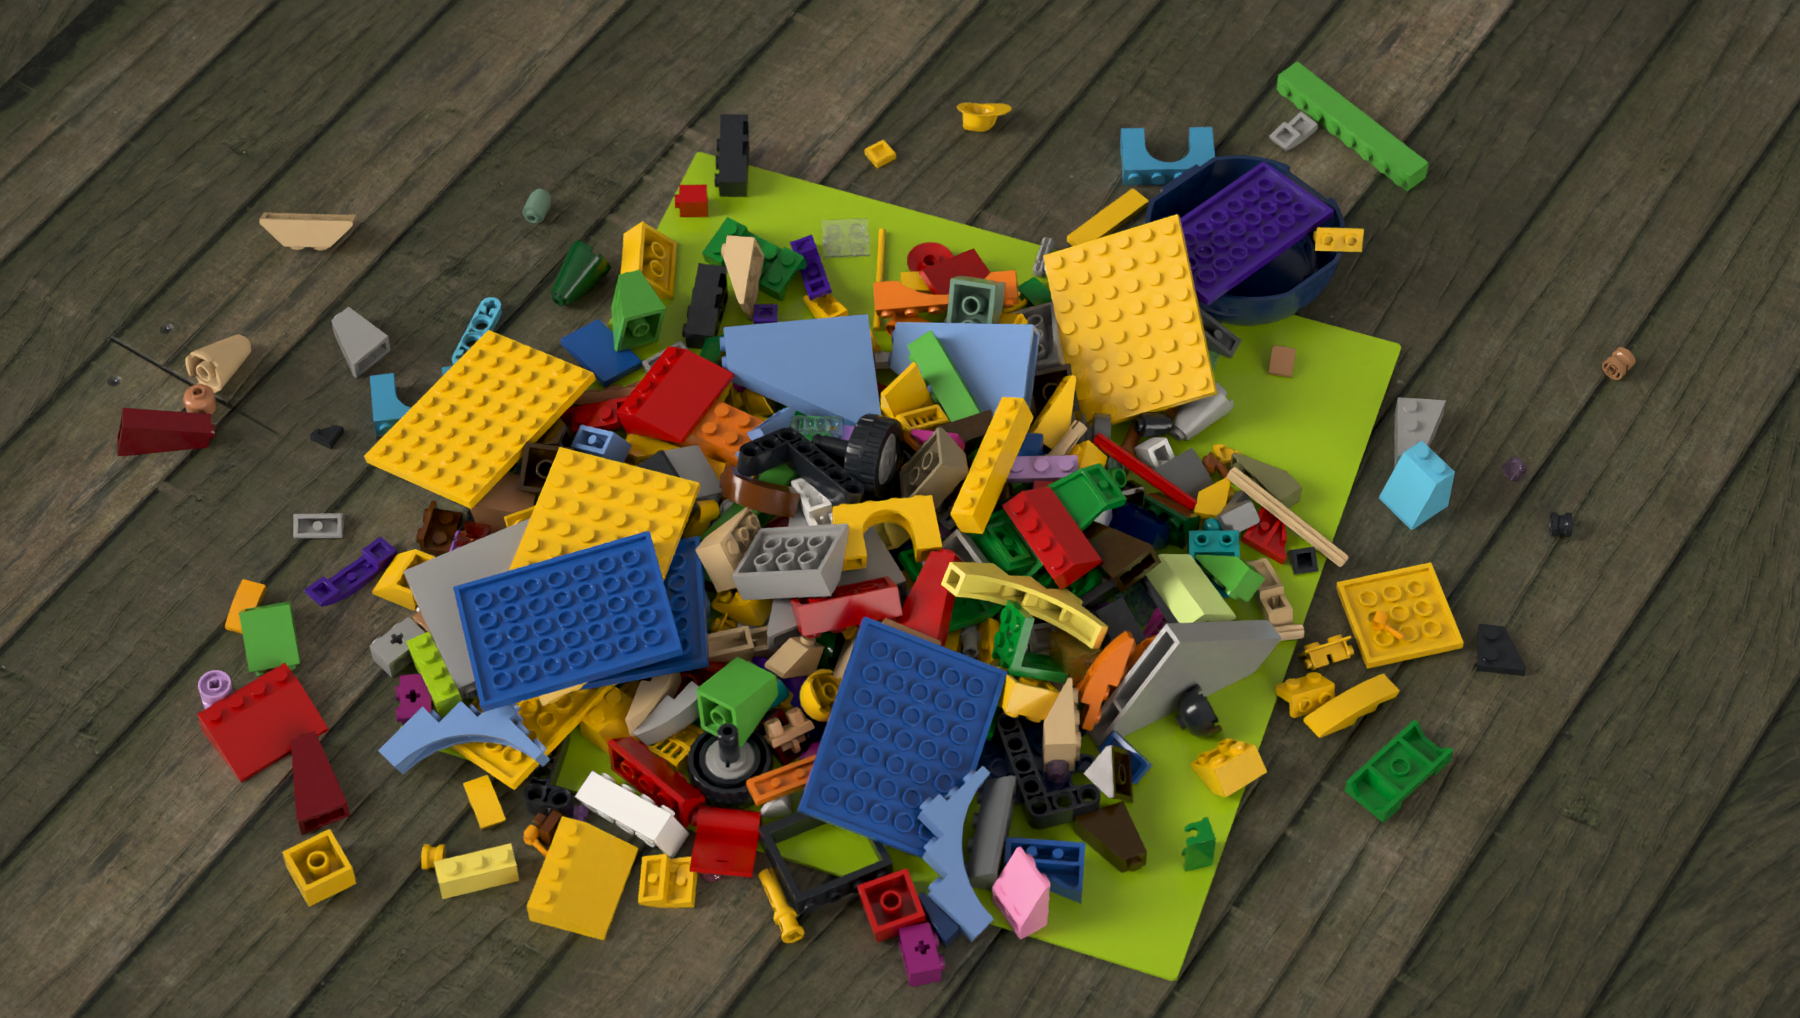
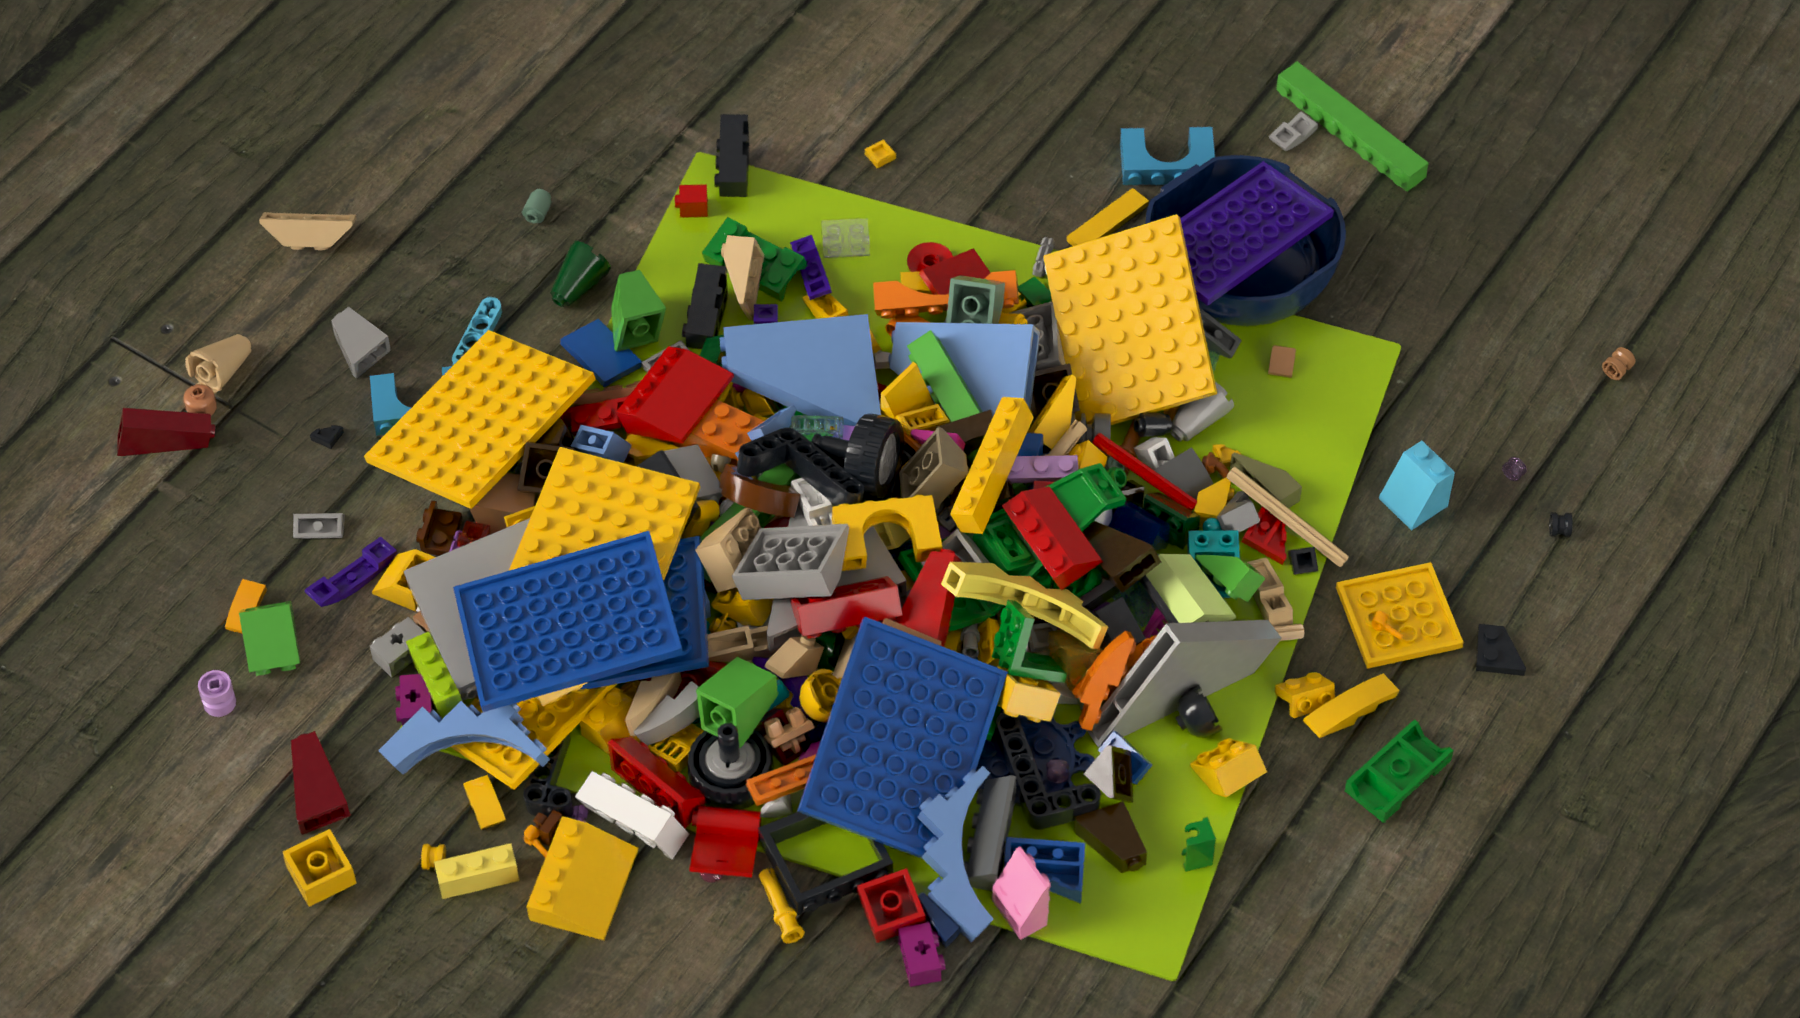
red slope [197,663,329,782] -> none
yellow slope [621,221,677,299] -> none
yellow slope [638,854,698,908] -> none
yellow axle [873,228,886,331] -> none
yellow piece [957,103,1012,132] -> none
tan slope [1042,678,1081,772] -> none
yellow hinge [1299,634,1354,670] -> none
yellow hinge [1313,227,1364,252] -> none
light grey wedge [1394,397,1446,469] -> none
none -> dark tan hinge [711,454,731,473]

